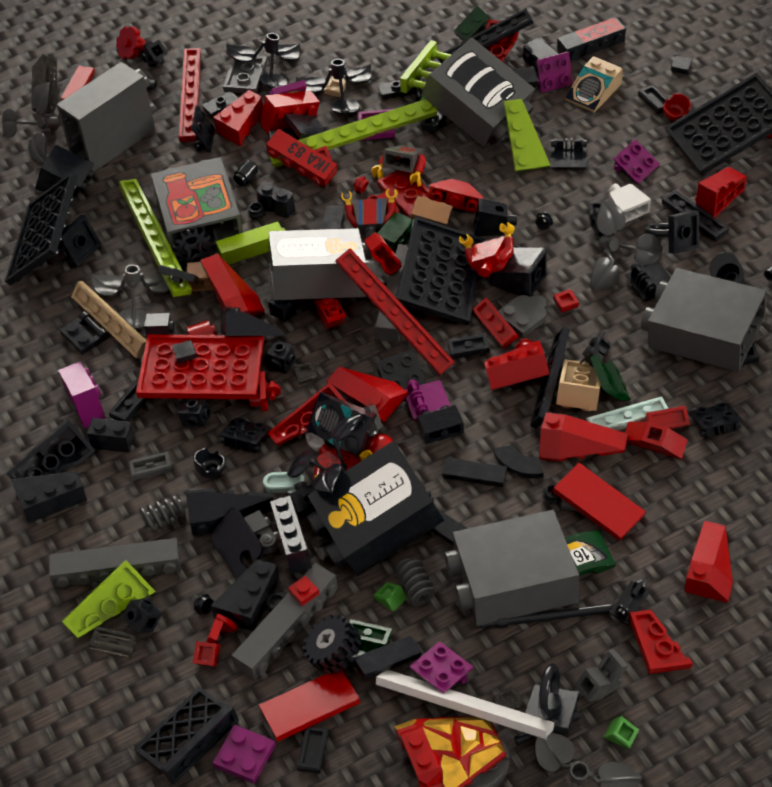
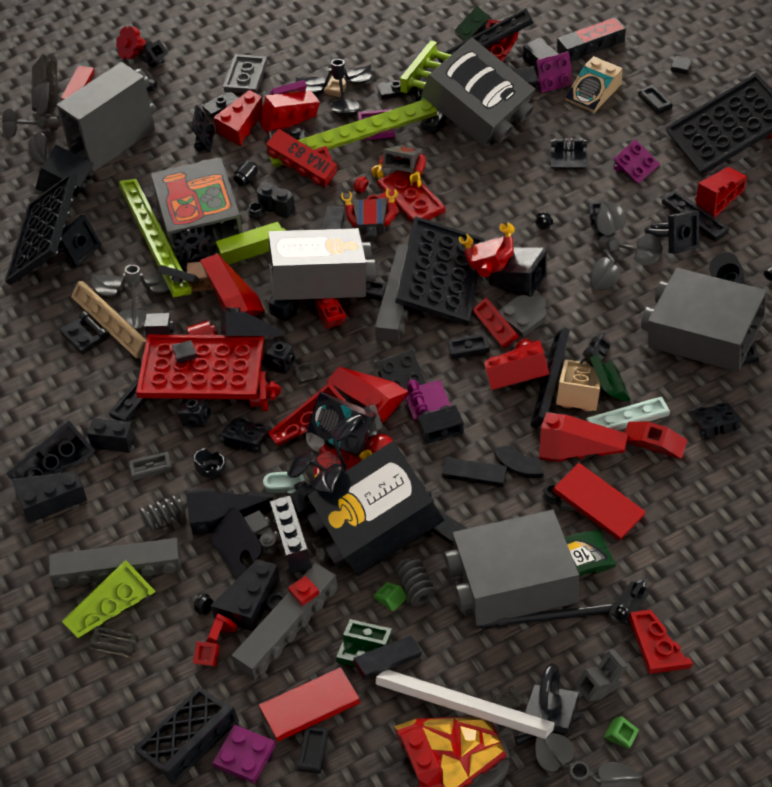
magenta wedge [58,362,106,428] -> none
black brick [122,598,162,633] -> none
tile [179,48,201,142] -> none
black plant [226,33,300,88] -> none
black tile [284,114,326,139] -> none
black wheel [302,614,361,675] -> none
red tile [335,248,455,376] -> none
red brick [364,232,402,275] -> none
dark green brick [378,212,413,254] -> none
magenta hinge [410,641,474,694] -> none
medium nougat brick [411,196,452,226] -> none
red slope [427,179,484,213] -> none
black torso [473,198,517,236] -> none
lime wing [504,99,551,172] -> none
red plate [553,289,579,313] -> none
white torso [608,184,651,223] -> none
black hinge [625,262,671,300] -> none
red tile [645,405,690,429] -> none
red hair [663,93,691,121] -> none
red wedge [684,521,733,603] -> none

